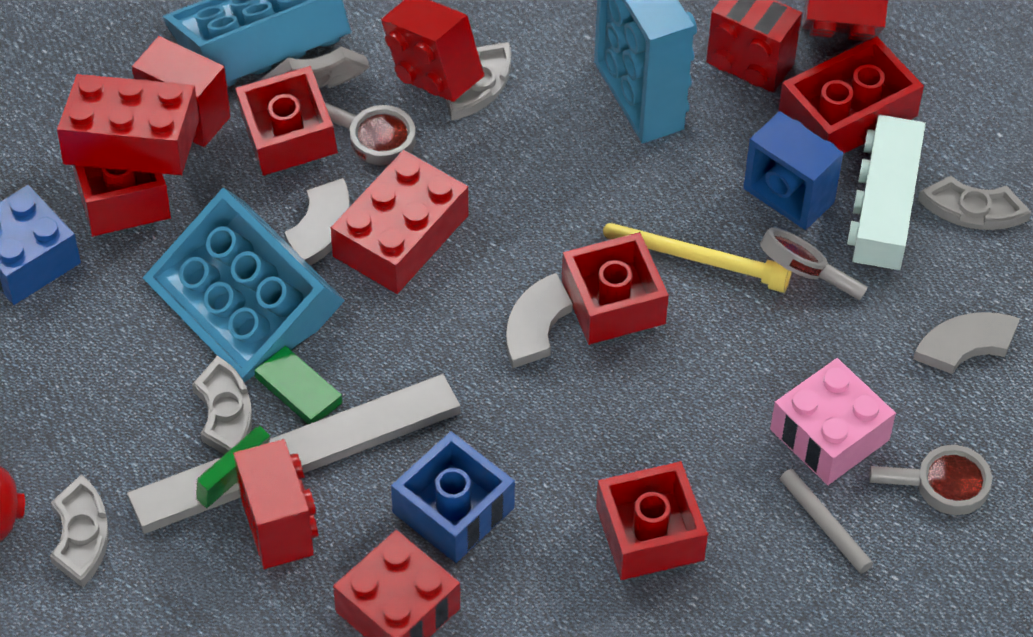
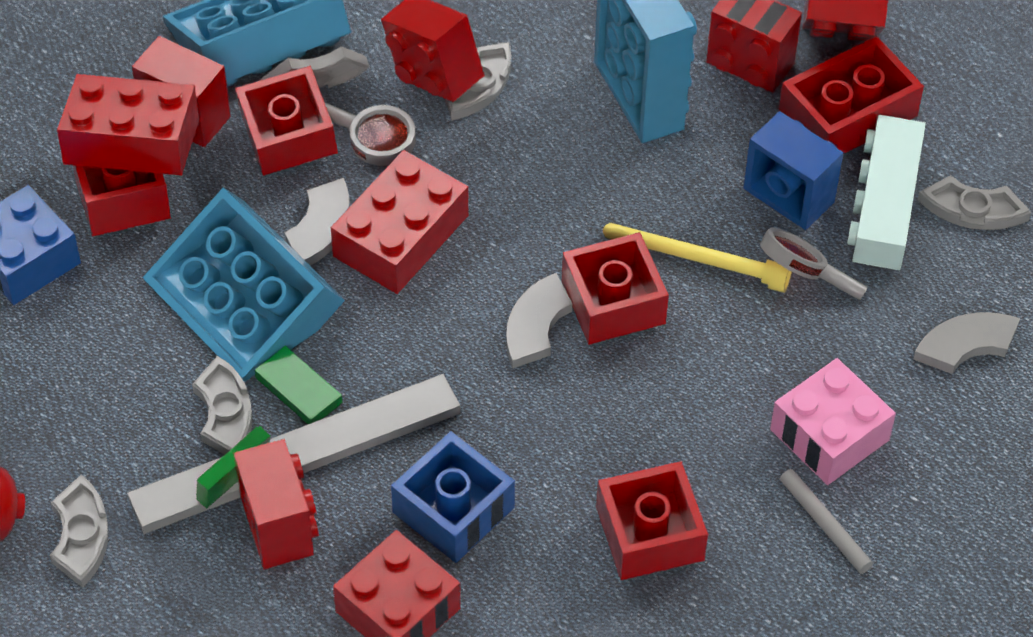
light grey piece [869,445,993,515] -> none

